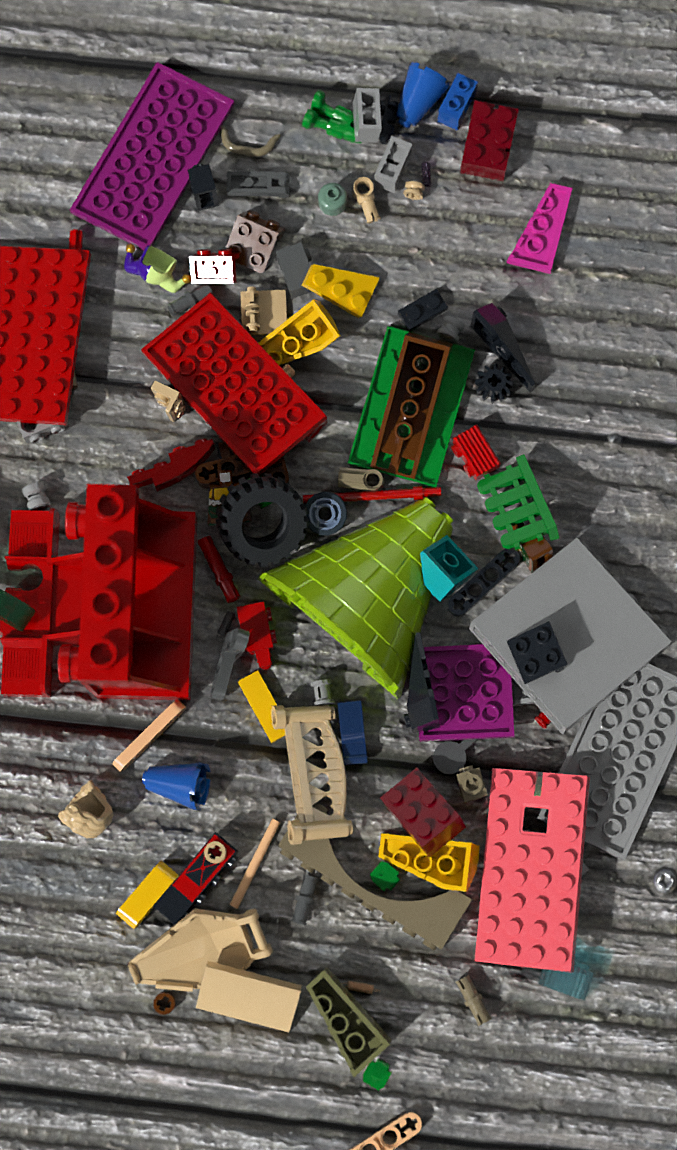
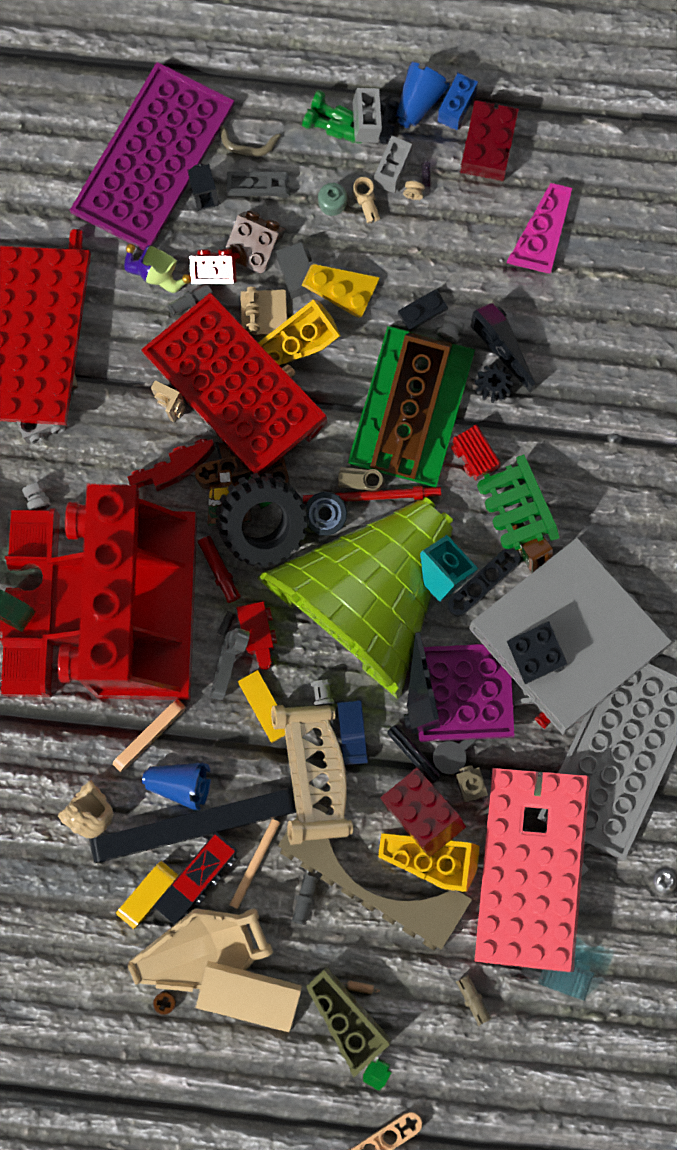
tan bush [204,841,227,864] -> none
green piece [370,861,400,891] -> none
none -> black beam [89,788,296,863]
none -> black axle [387,725,441,784]

